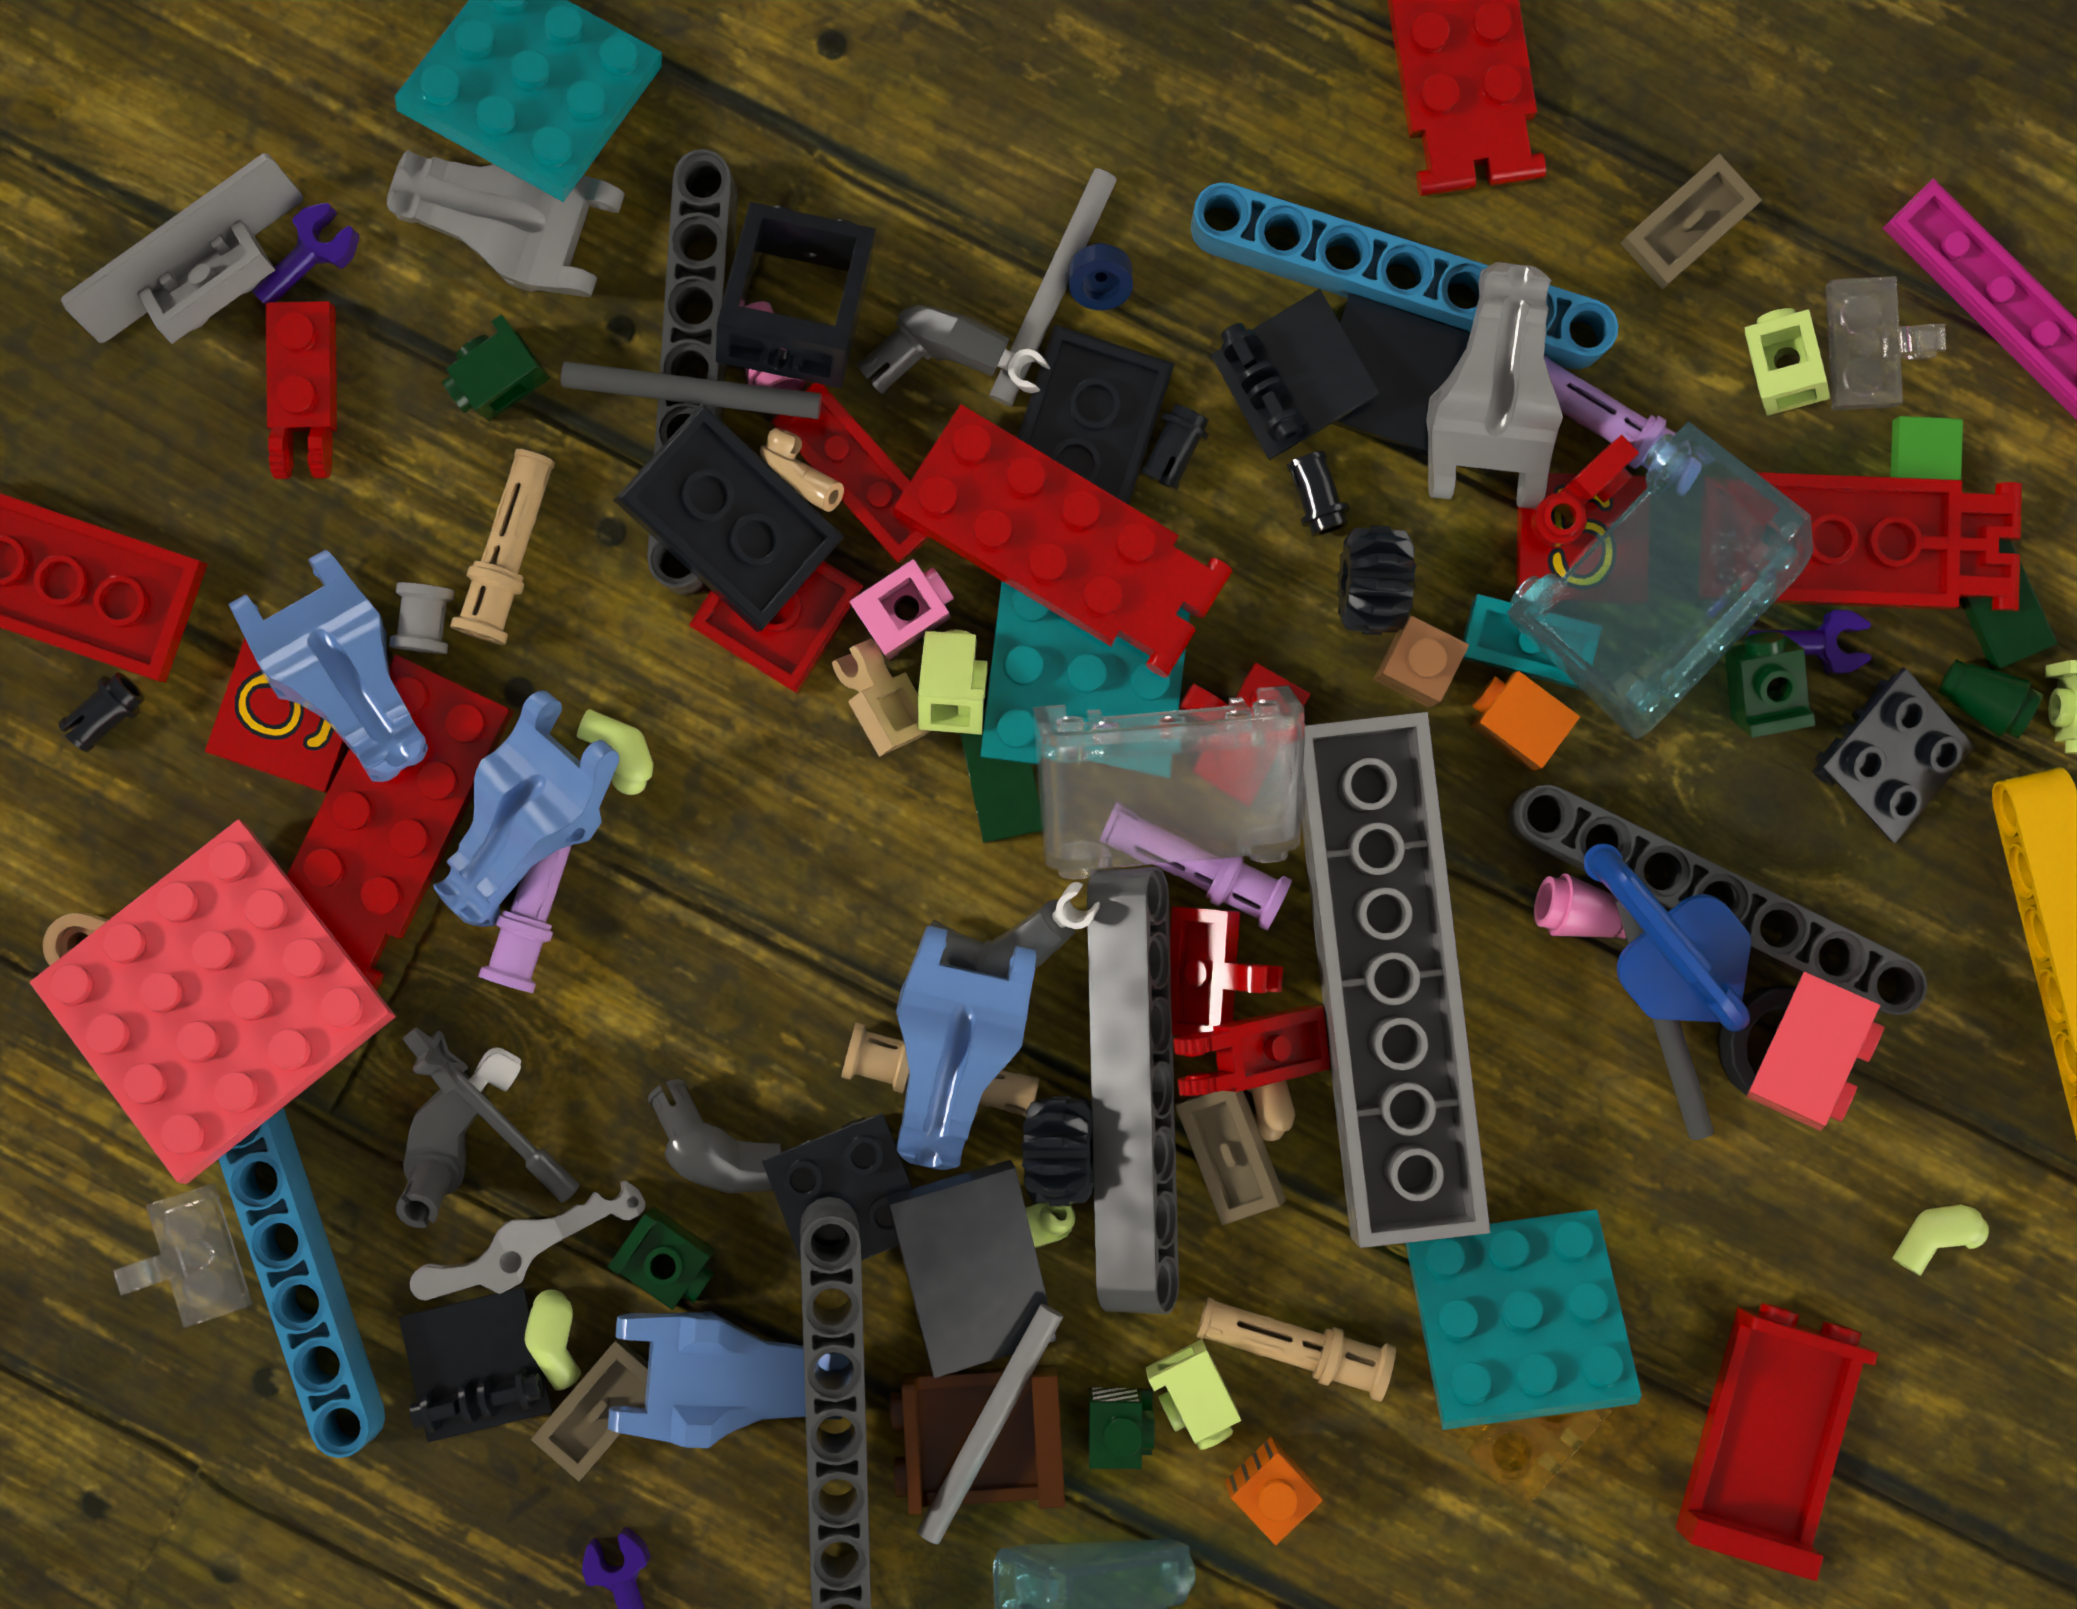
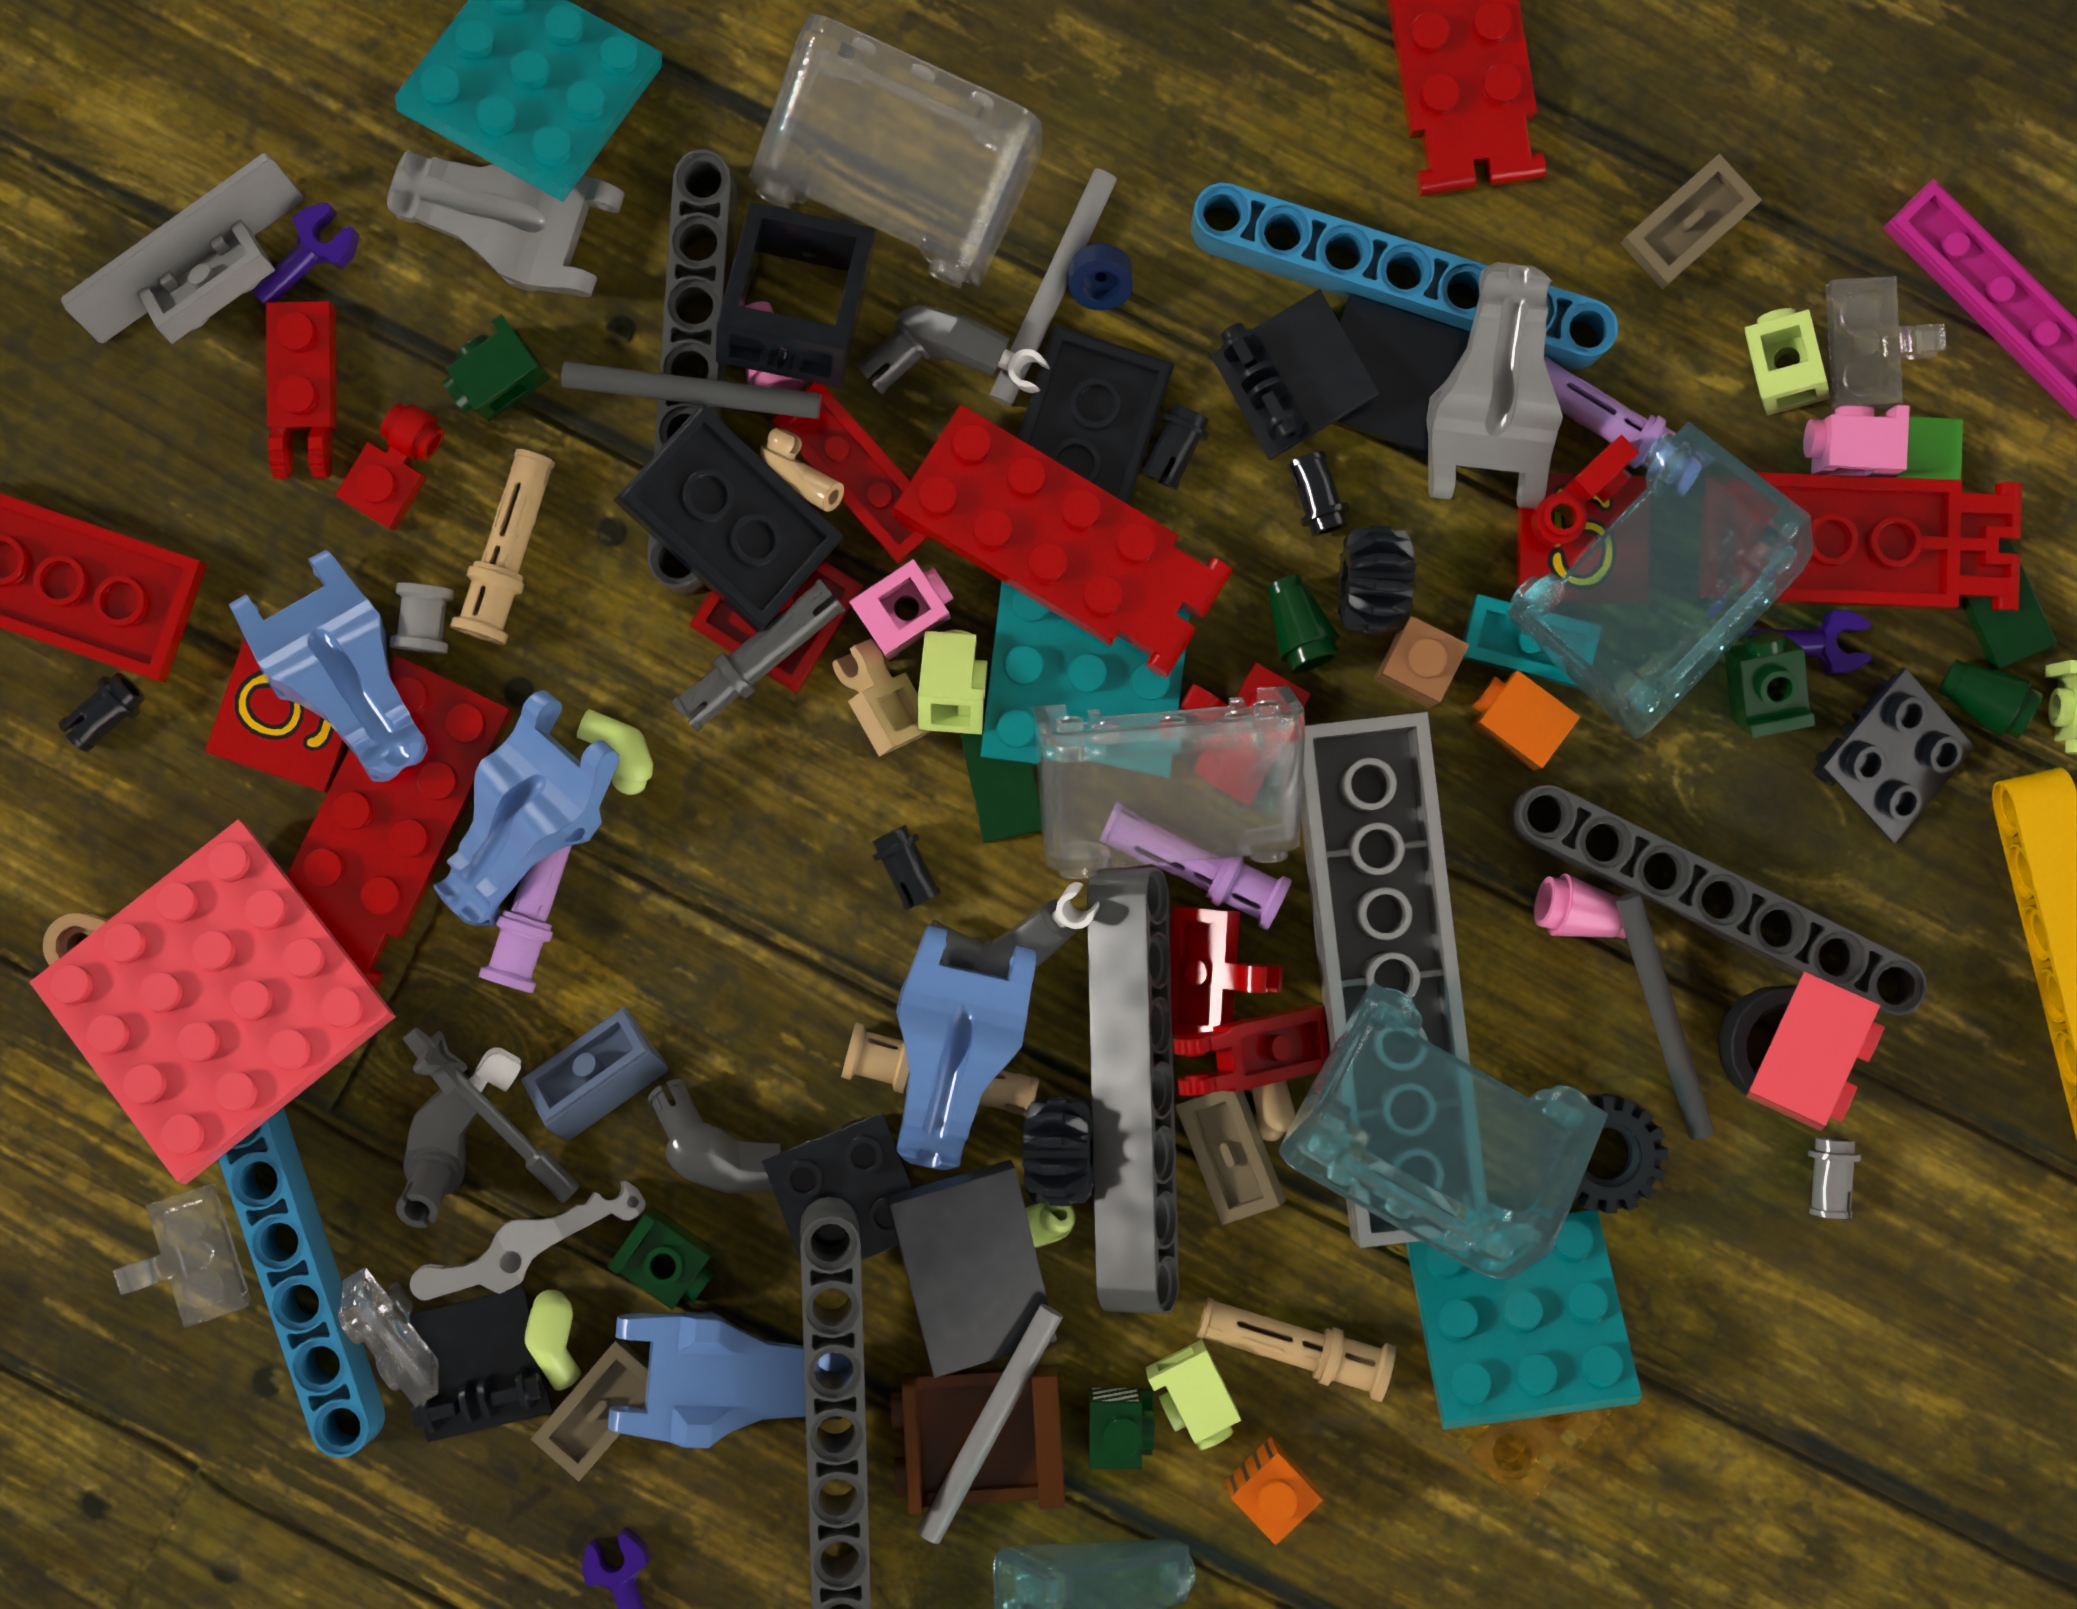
blue piece [1584,843,1751,1033] -> none
red panel [1675,1302,1879,1582] -> none
yellowish green arm [1892,1204,1989,1276] -> none
none -> red plate [335,402,445,531]
none -> clear plate [338,1267,438,1407]
none -> sand blue slope [521,1006,668,1141]
none -> dark grey pin [672,579,846,732]
none -> clear windscreen [749,14,1042,288]
none -> black pin [872,825,941,910]
none -> dark green cone [1266,574,1340,674]
none -> clear light blue windscreen [1279,982,1608,1279]
none -> black tyre [1542,1093,1668,1213]
none -> bright pink brick [1803,405,1910,477]
none -> light grey pin [1808,1136,1861,1219]

